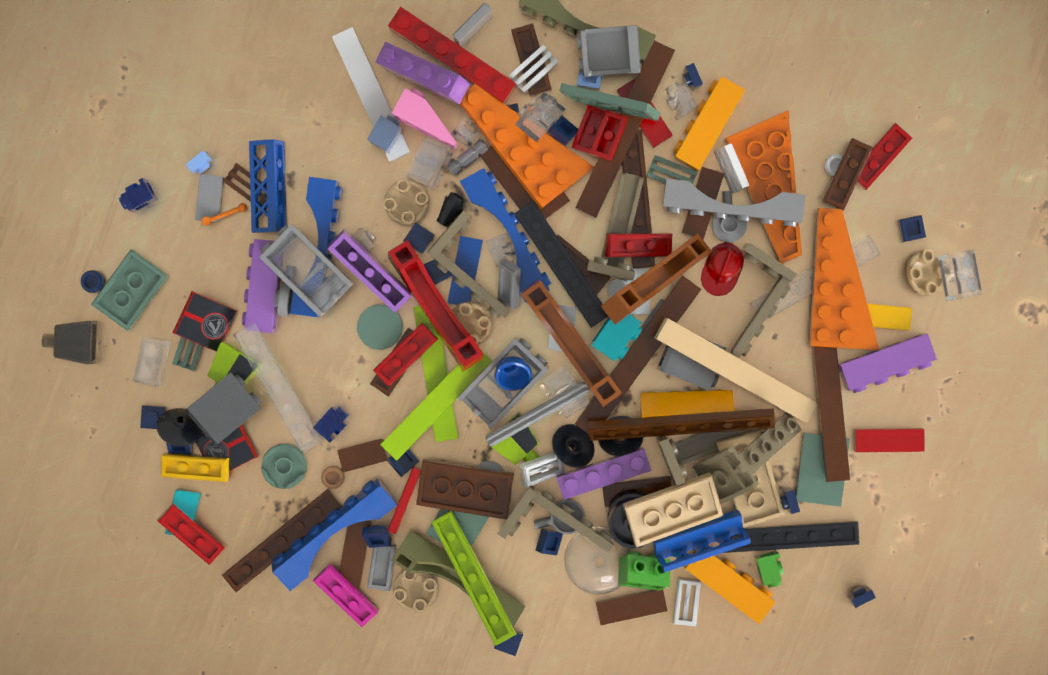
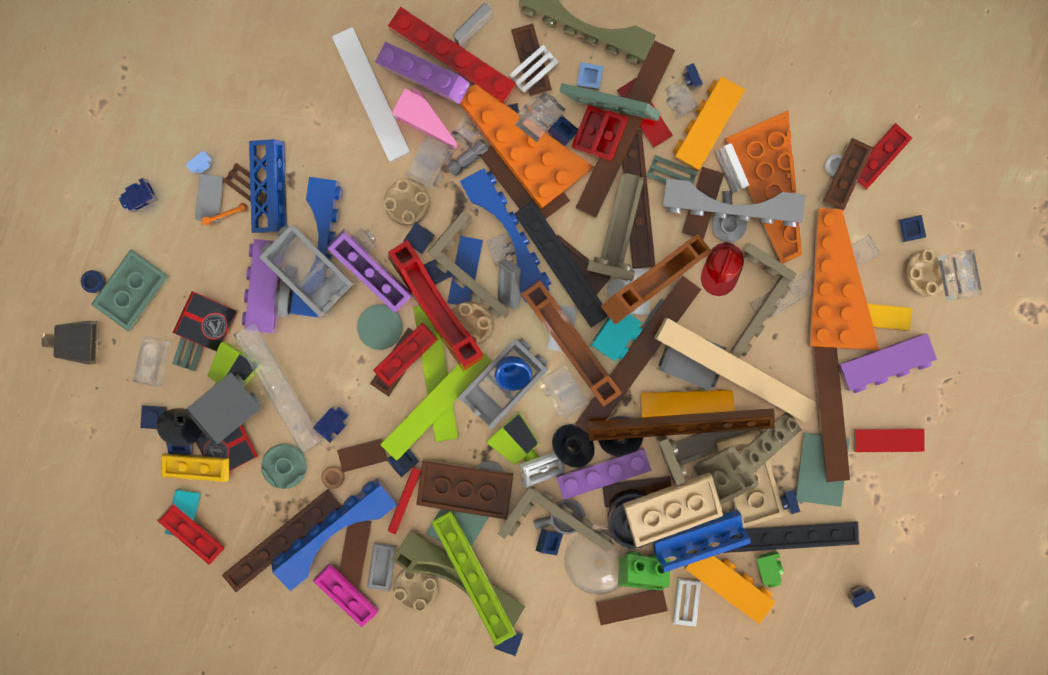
dark blue plate [362,525,392,548] -> none
sand blue brick [367,115,403,153] -> none
black cone [436,192,466,227] -> none
light grey axle [485,382,589,447] -> none
light grey panel [577,25,641,77] -> none
red tile [605,233,673,257] -> none

